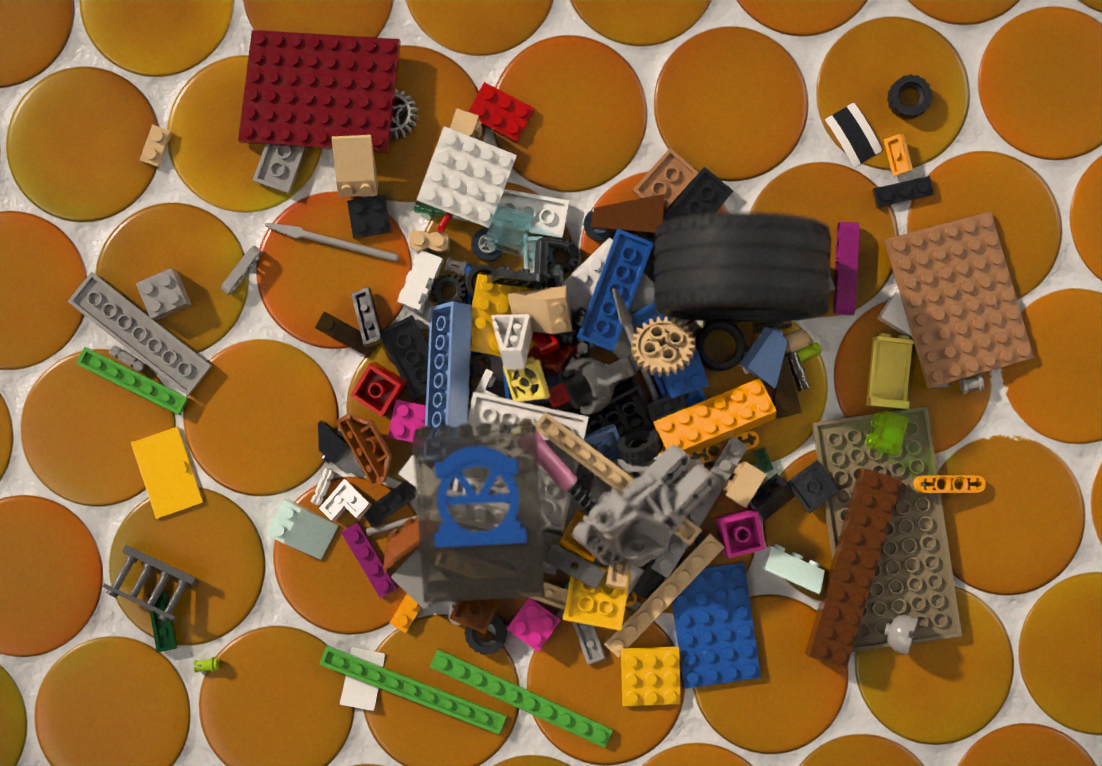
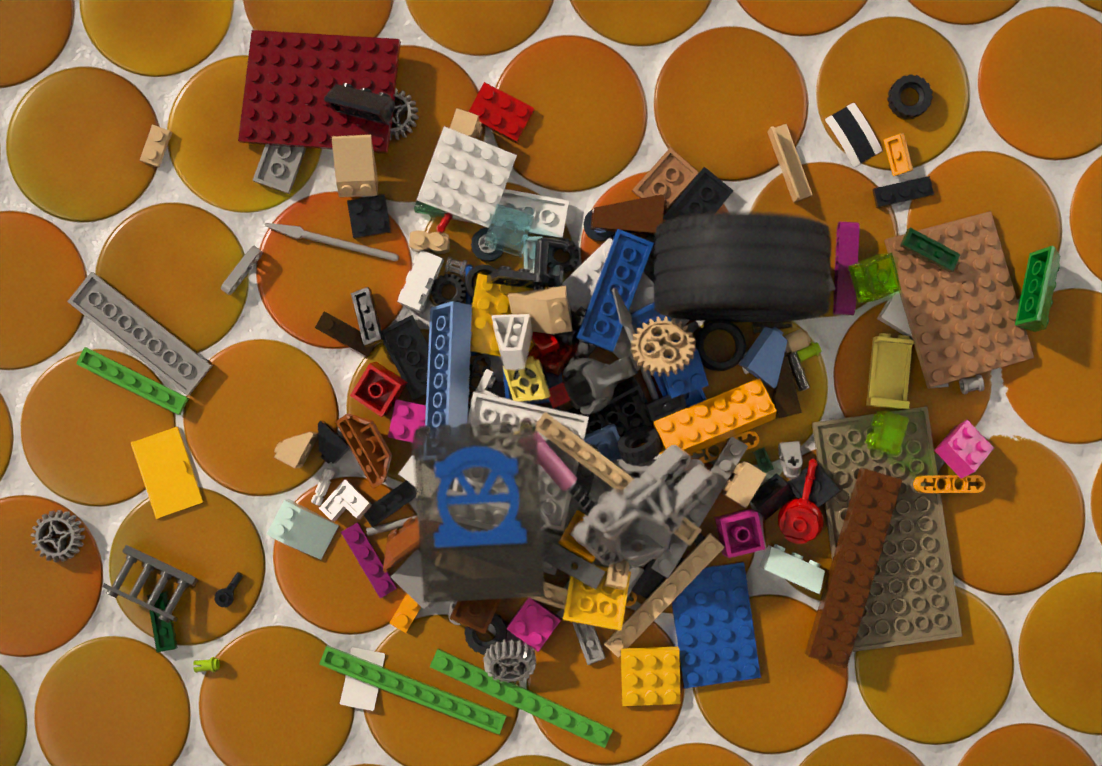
light grey axle [109,346,146,372] -> none
light grey brick [136,268,192,321] -> none
light grey cylinder [884,615,918,656] -> none
none -> light grey gear [30,510,85,562]
none -> black plate [214,572,244,607]
none -> tan slope [274,432,318,468]
none -> black slope [324,83,395,125]
none -> light grey gear [484,639,536,683]
none -> tan panel [768,124,812,203]
none -> light grey piece [778,441,802,479]
none -> red piece [778,459,824,544]
none -> clear neon green brick [848,252,901,303]
none -> dark green plate [900,228,961,272]
none -> dark pink brick [934,420,994,478]
none -> green slope [1015,246,1061,332]

